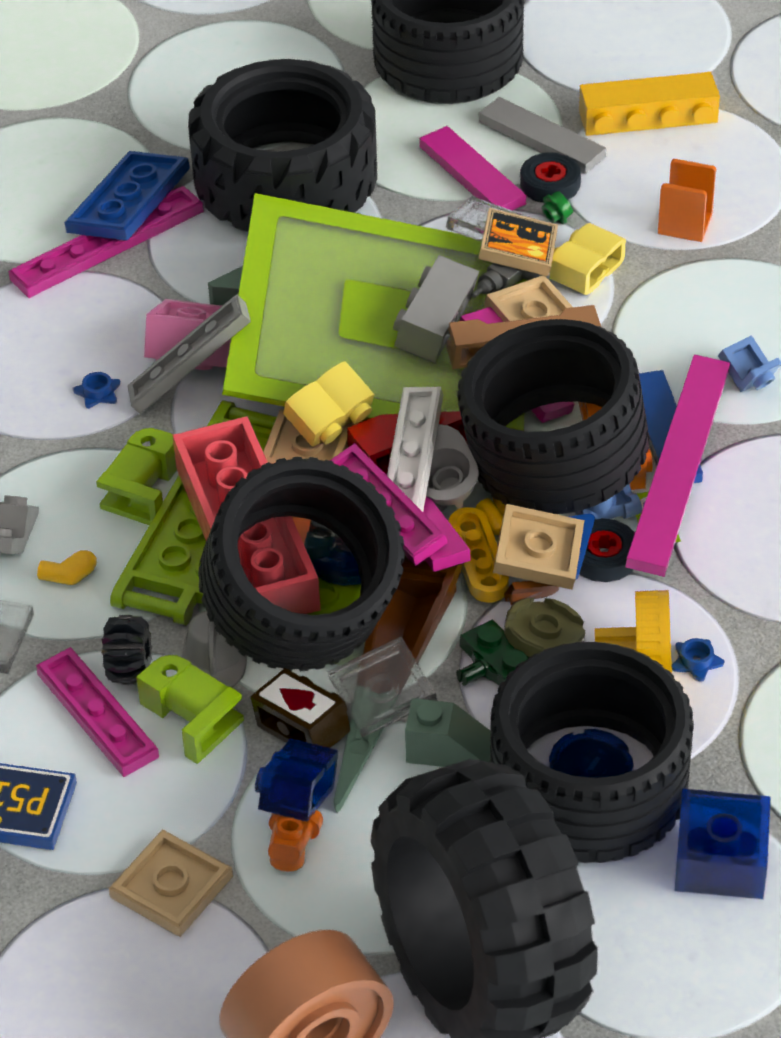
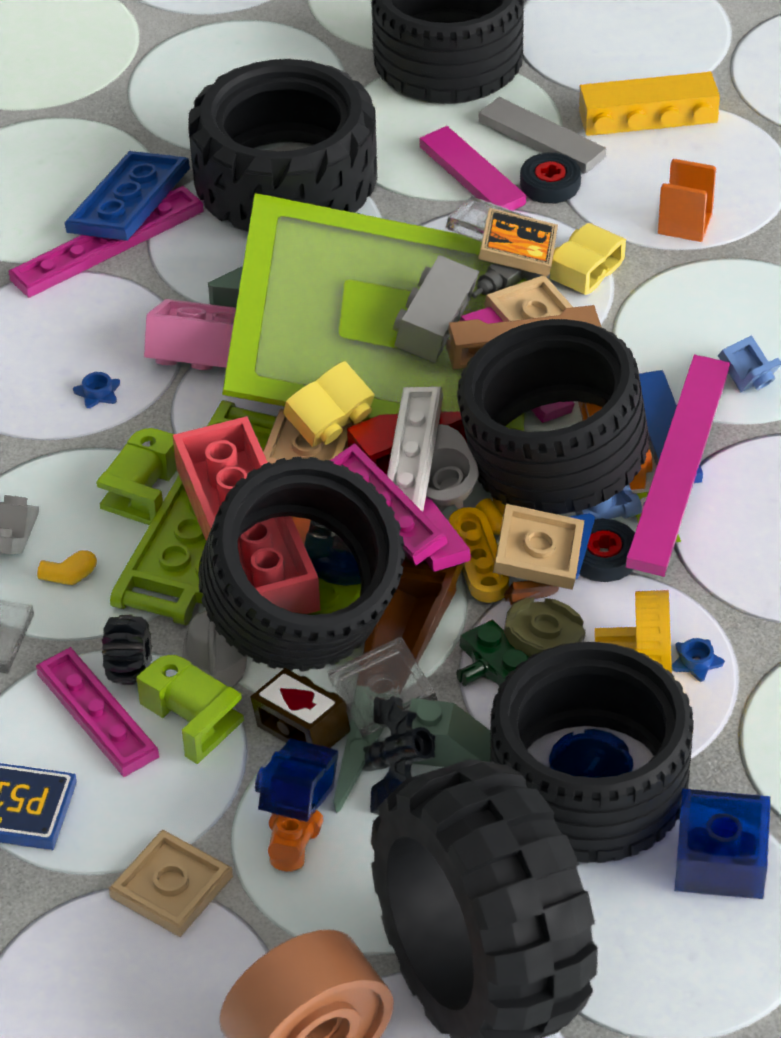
light grey tile [128,295,251,414] -> none
green plate [542,191,573,224] -> none
none -> black animal [362,696,435,815]

